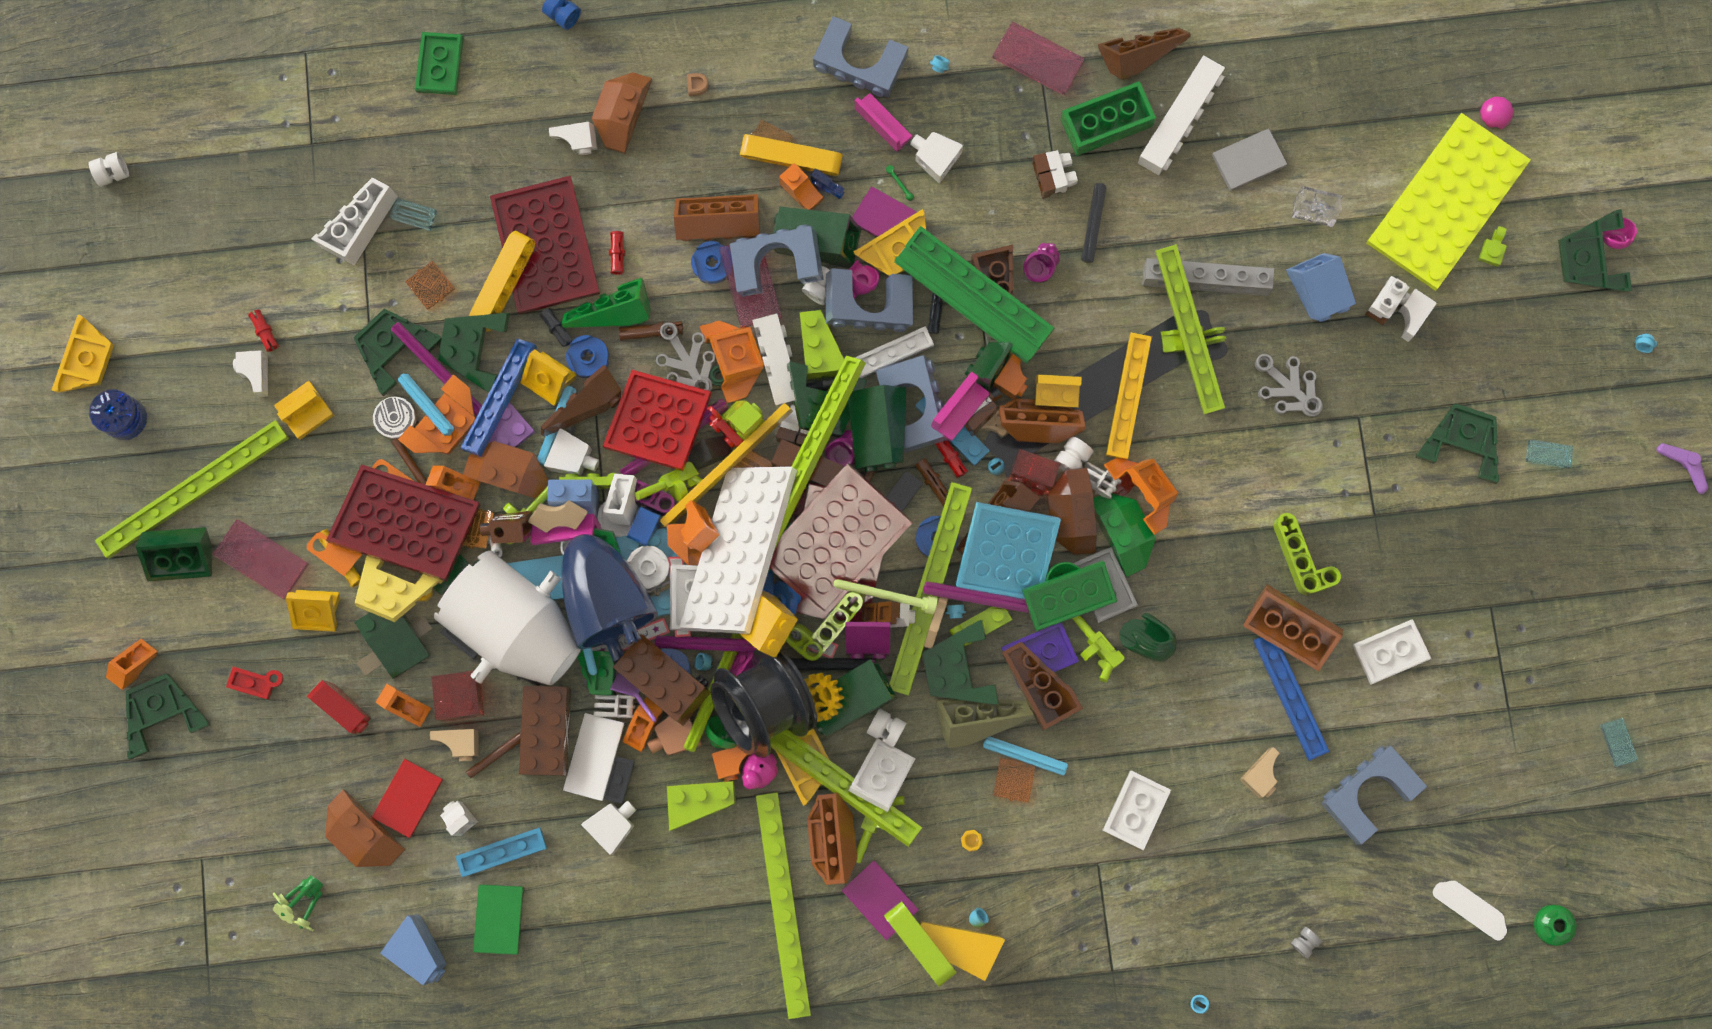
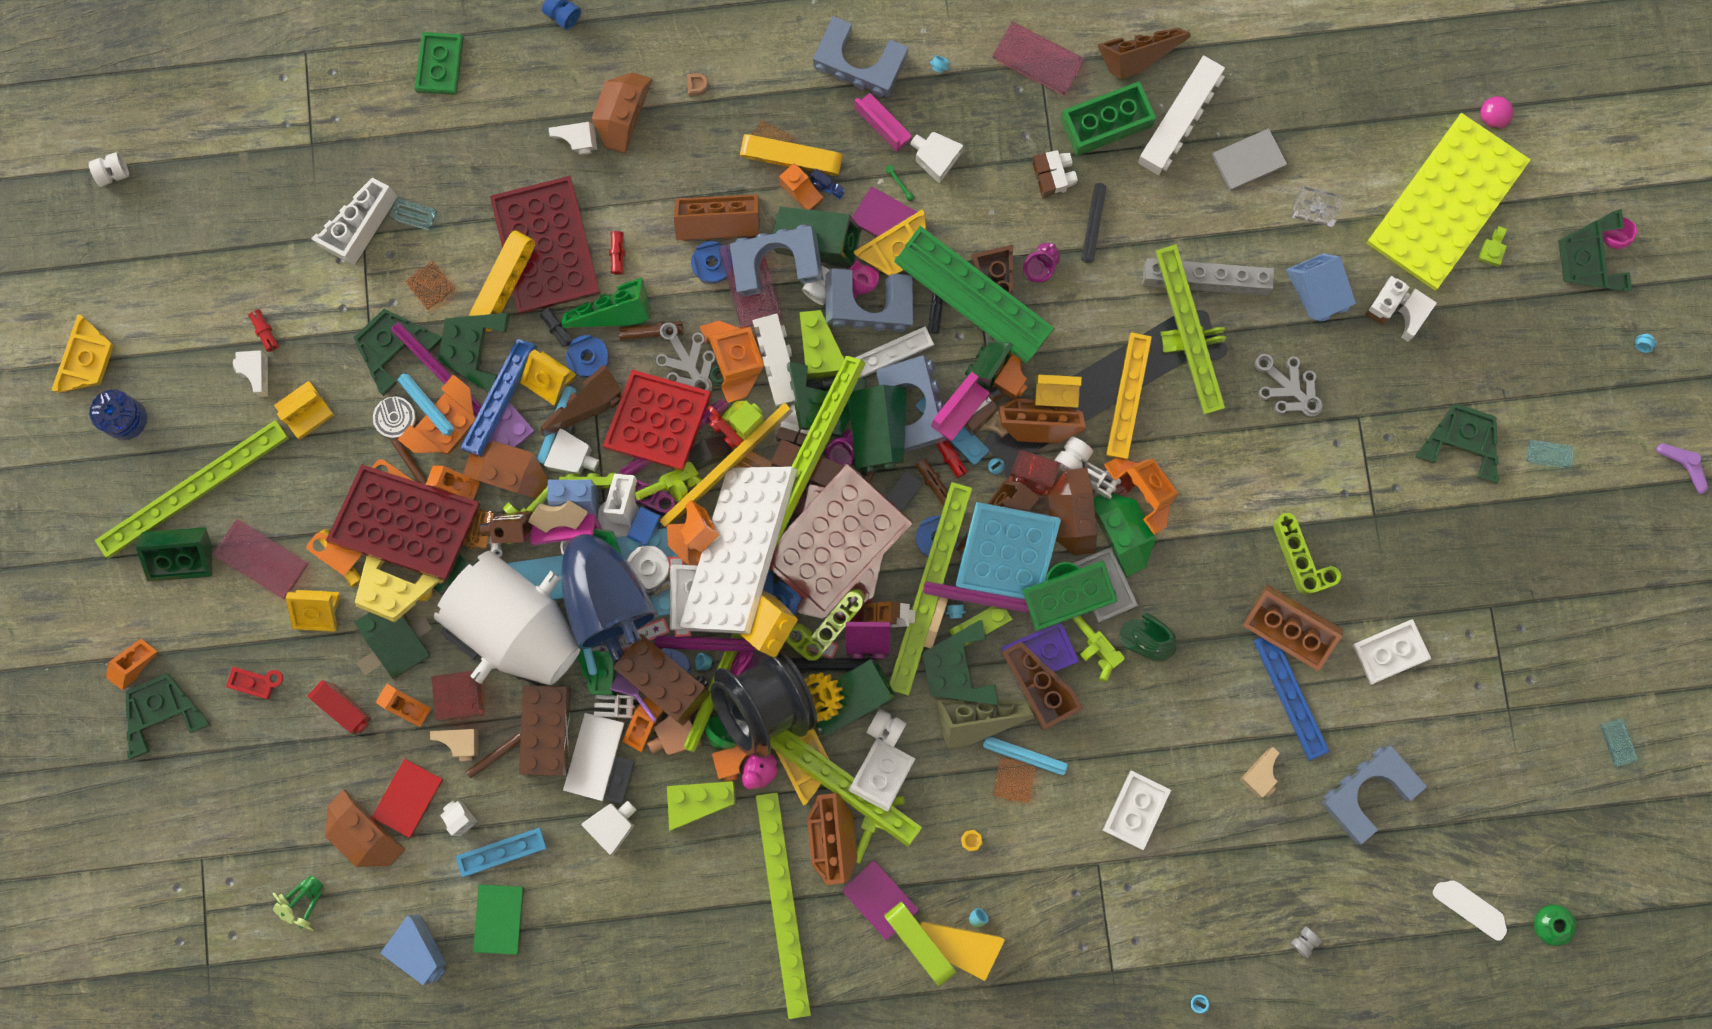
yellowish green piece [833,579,937,615] -> none

